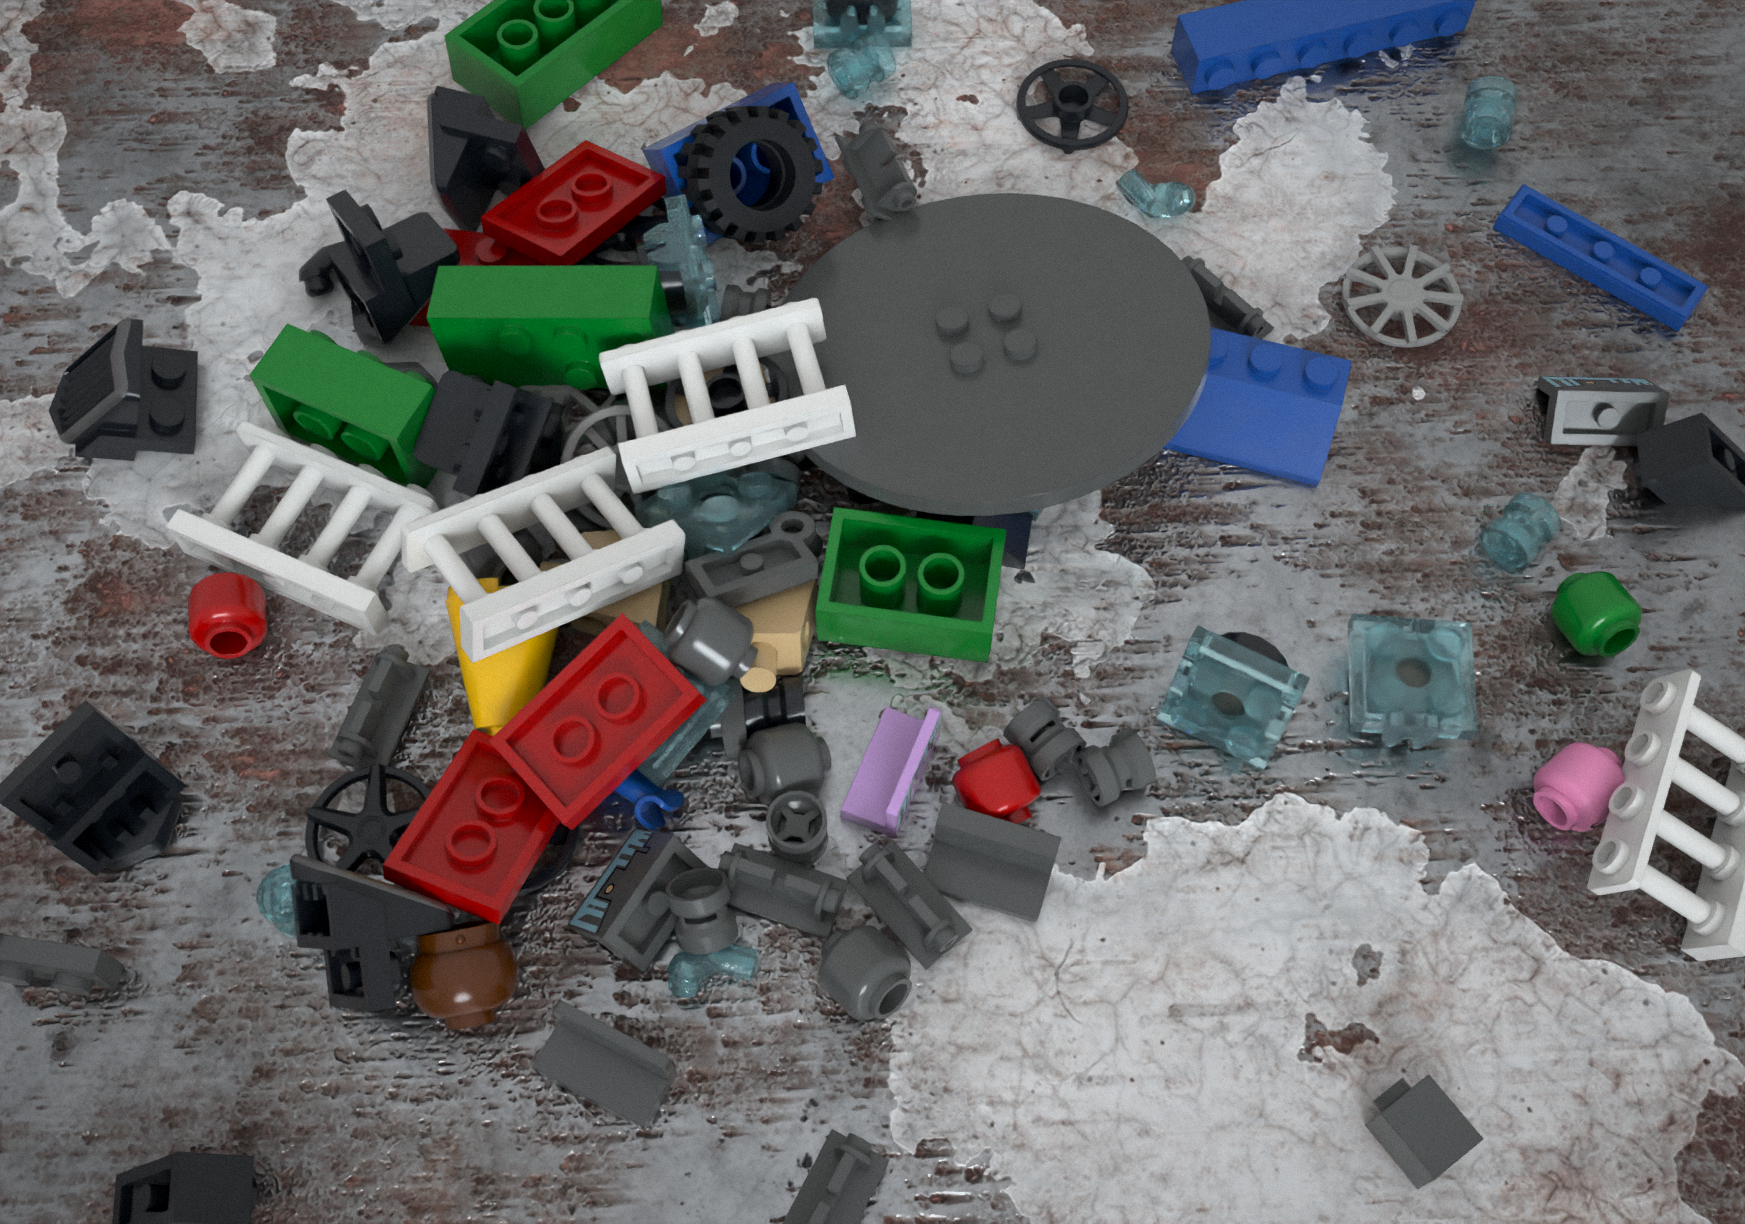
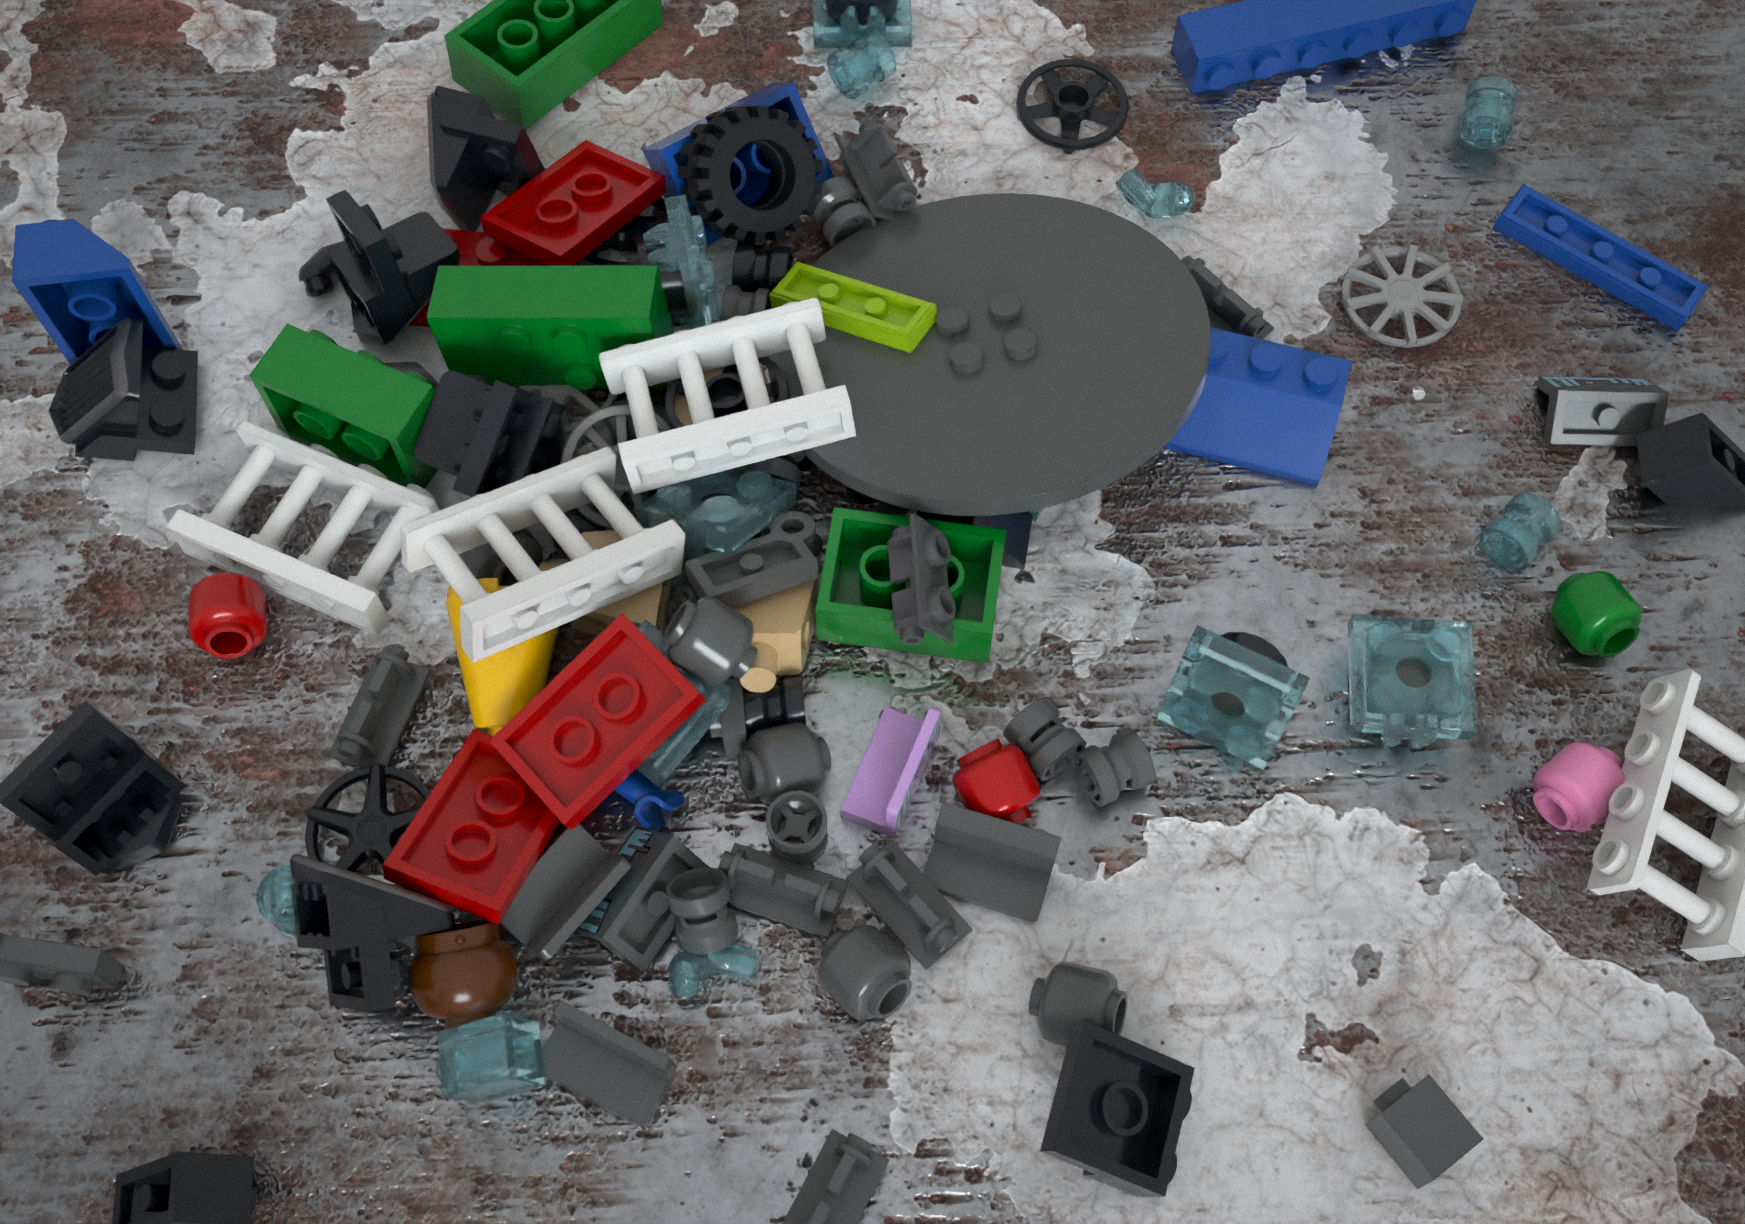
none -> blue slope [12,219,183,365]
none -> clear light blue brick [437,1013,545,1103]
none -> dark grey panel [499,824,632,960]
none -> black wheel [732,241,793,293]
none -> lime tile [769,262,937,353]
none -> dark grey wheel [810,176,876,248]
none -> dark grey hinge [887,513,956,645]
none -> dark grey head [1029,961,1127,1047]
none -> black plate [1040,1021,1195,1197]

